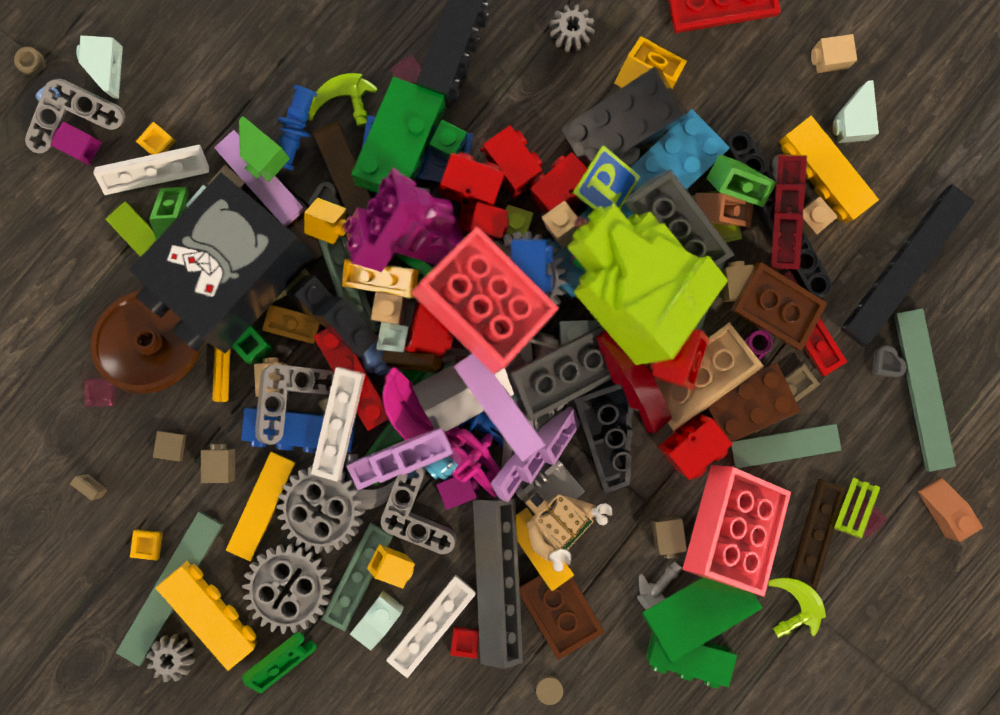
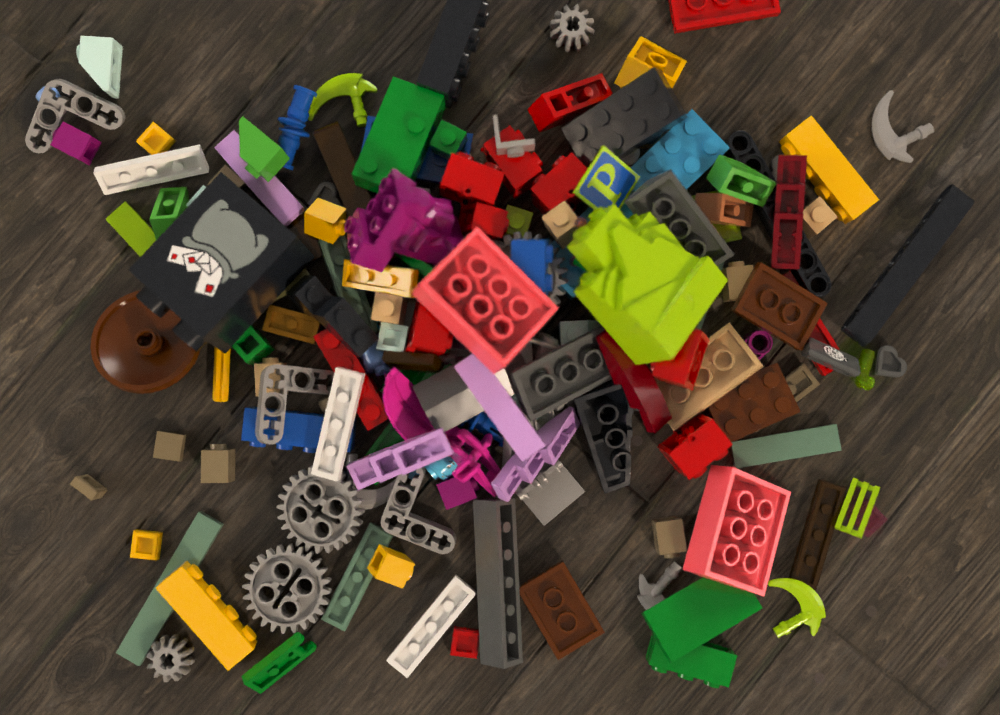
dark tan tile [14,47,45,76] -> none
clear pink tile [85,379,115,406] -> none
yellow tile [226,451,297,561] -> none
light aqua slope [350,590,404,651] -> none
clear pink tile [390,54,421,85] -> none
yellow tile [516,508,575,591] -> none
tan torso [525,492,612,572] -> none
dark tan tile [536,675,563,705] -> none
tan brick [811,34,857,73] -> none
light aqua slope [833,80,879,143] -> none
sand green tile [893,308,956,472] -> none
nougat slope [918,478,983,542] -> none
none -> light grey bracket [493,115,535,158]
none -> red slope [527,73,613,132]
none -> dark grey slope [801,337,861,377]
none -> clear neon green arm [855,349,875,391]
none -> light grey piece [871,90,934,163]

